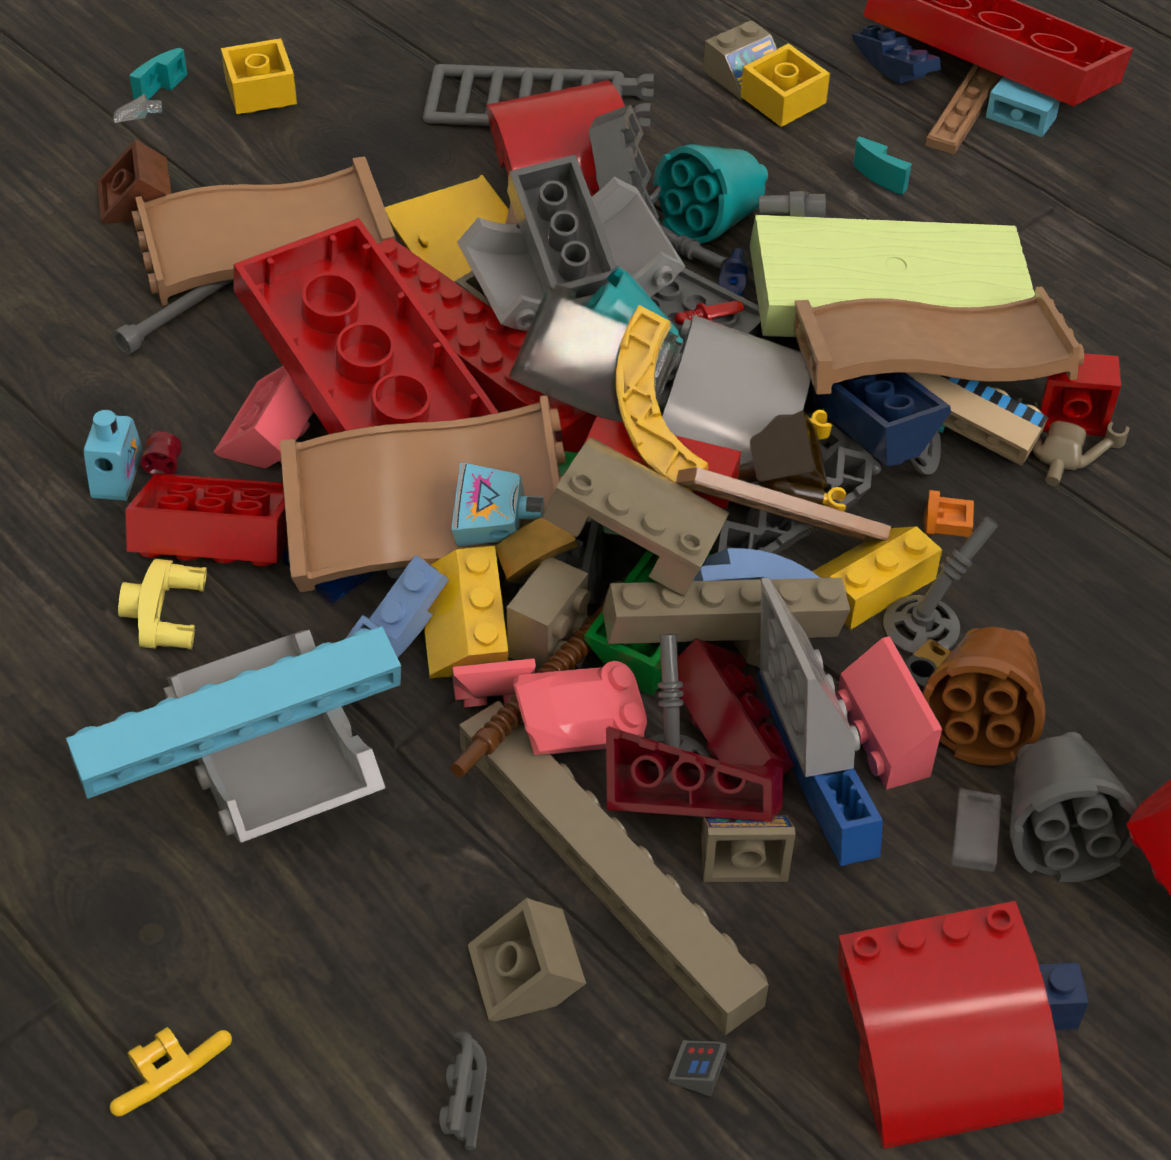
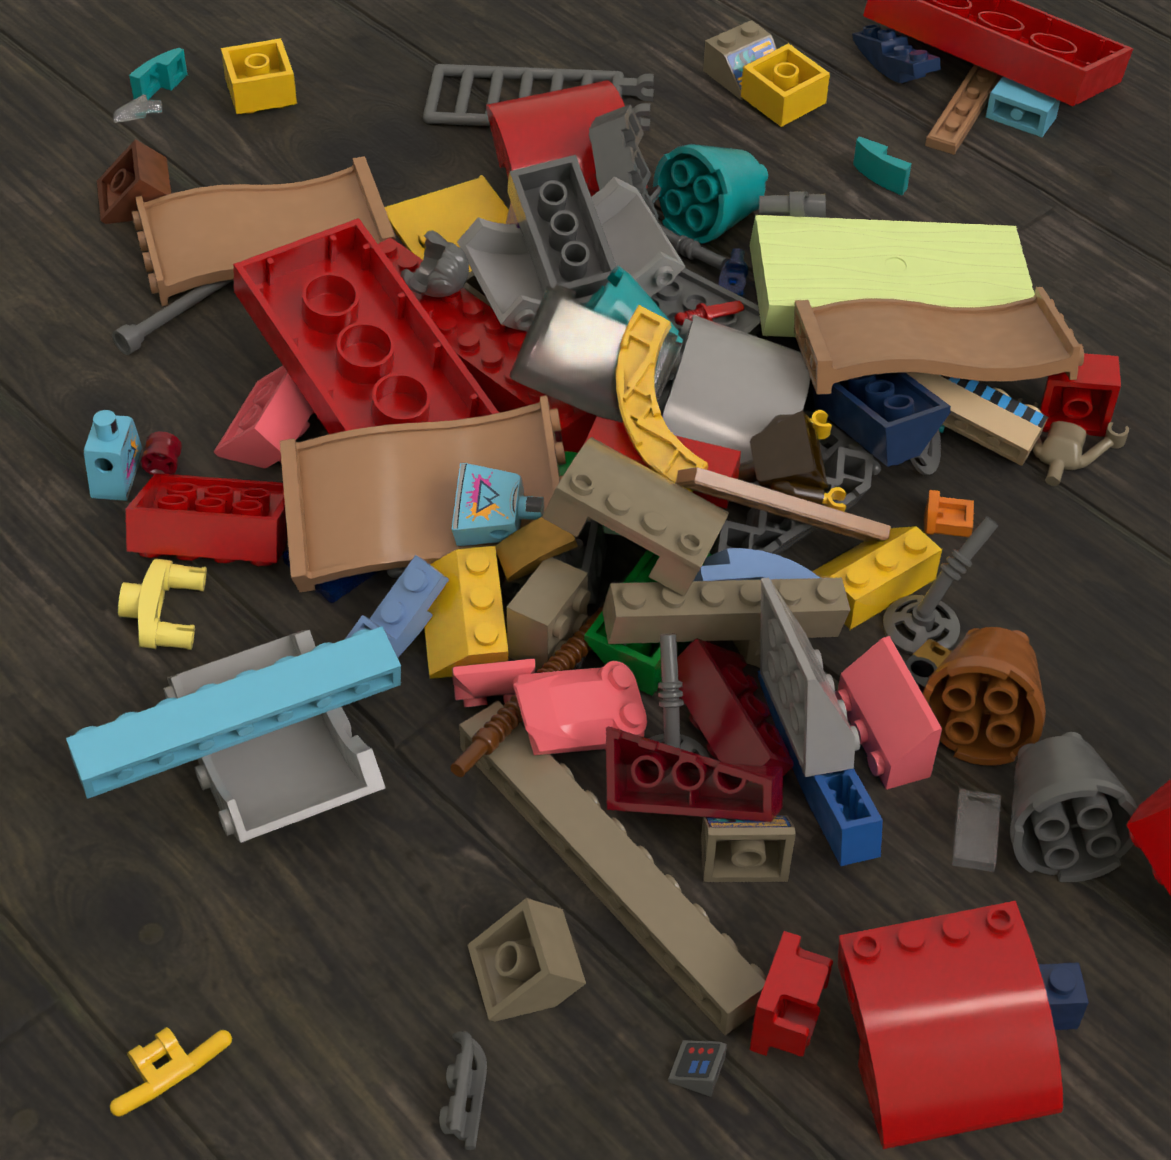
none -> dark grey hair [400,230,469,297]
none -> red panel [750,931,833,1056]

